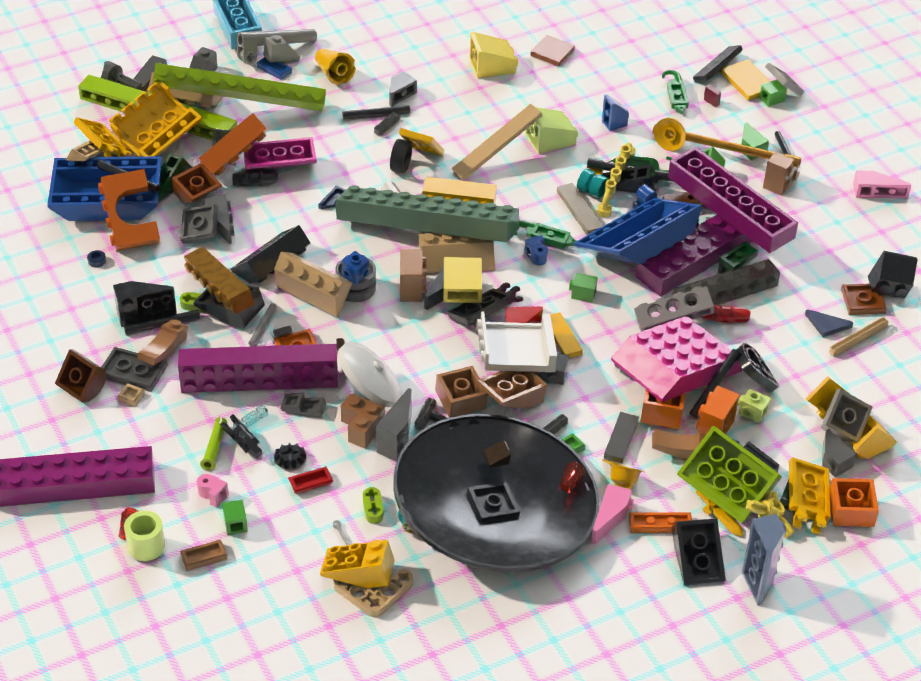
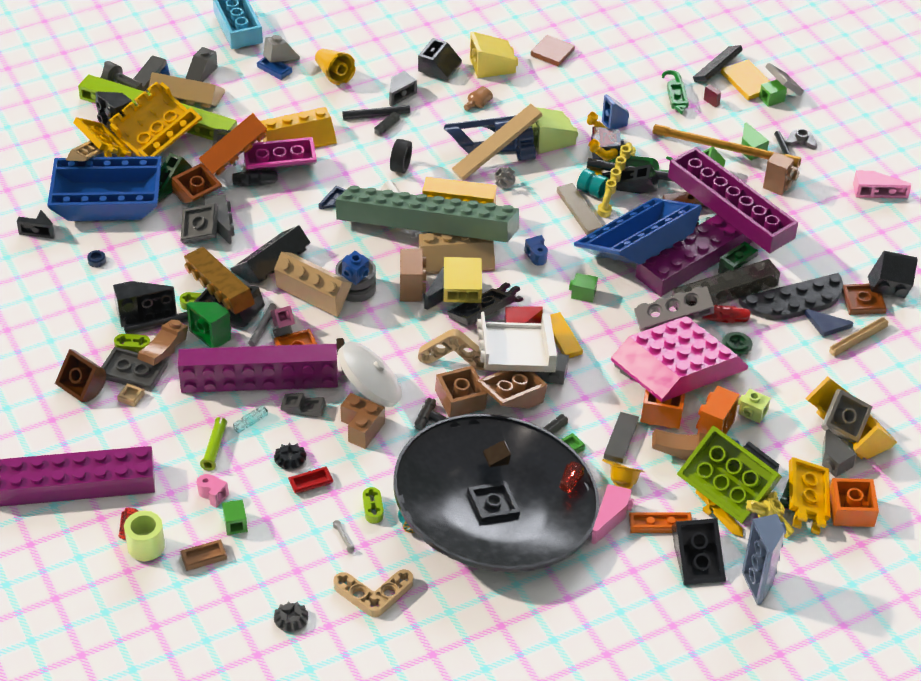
black piece [97,160,160,193] -> none
orange arch [98,169,160,251] -> none
lime brick [153,63,326,112] -> none
black hinge [220,414,263,459] -> none
light grey axle [237,29,317,65] -> none
yellow slope [320,540,395,588] -> none
dark grey slope [376,388,412,462] -> none
yellow tile [399,128,445,156] -> none
green plate [514,220,577,249] -> none
blue leg [632,184,657,209] -> none
yellow dish [654,117,686,151] -> none
black piece [689,348,741,418] -> none
black beam [736,343,779,393] -> none
none -> black slope [16,210,55,239]
none -> black slope [95,91,132,134]
none -> lime beam [114,334,150,353]
none -> green slope [186,302,231,348]
none -> yellow slope [261,107,337,148]
none -> bright pink leg [271,306,295,328]
none -> dark grey gear [274,600,308,632]
none -> black slope [418,38,462,81]
none -> tan beam [418,329,485,370]
none -> dark blue panel [443,115,536,161]
none -> medium nougat piece [463,86,493,111]
none -> light grey gear [494,167,516,188]
none -> torso [587,111,631,161]
none -> dark green gear [722,332,753,356]
none -> black plate [738,273,843,320]
none -> animal [785,129,817,149]

